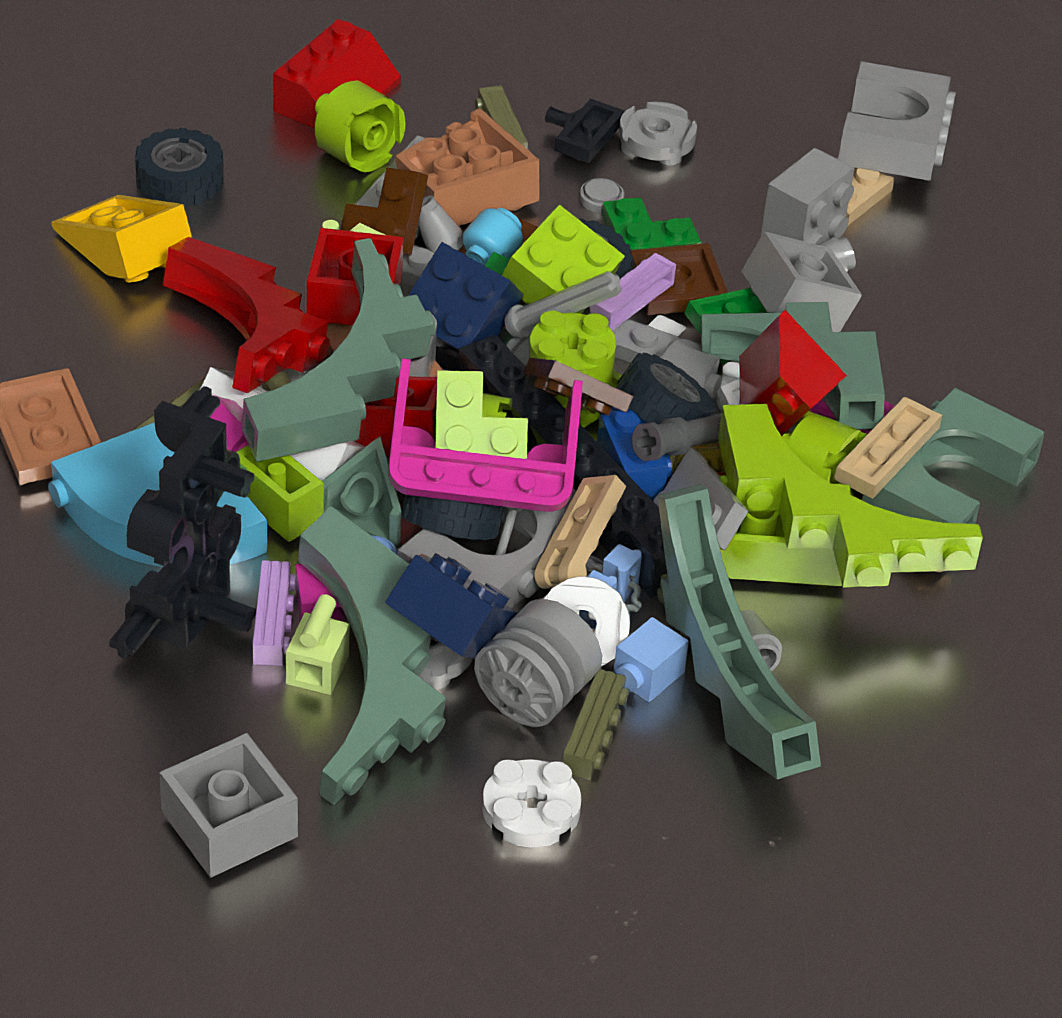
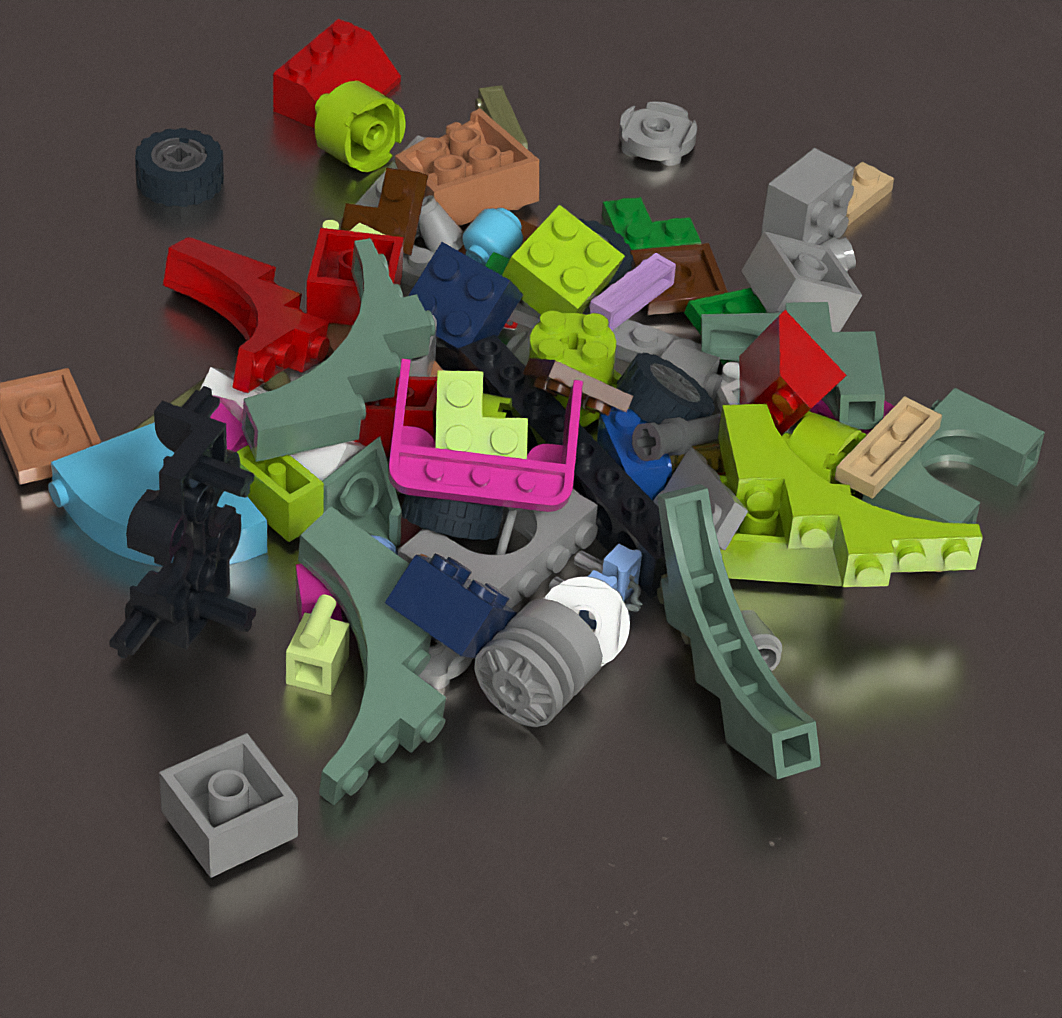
yellow slope [51,195,192,283] -> none
lavender piece [253,560,296,666] -> none
white plate [482,759,581,848] -> none
light grey axle [504,271,622,338] -> none
tan plate [535,475,626,589] -> none
black plate [545,98,625,163] -> none
olive piece [563,669,629,780] -> none
light grey piece [579,178,624,213] -> none
light blue brick [614,617,689,702] -> none
white sticker [648,315,686,336] -> none
light grey arch [838,61,956,181] -> none

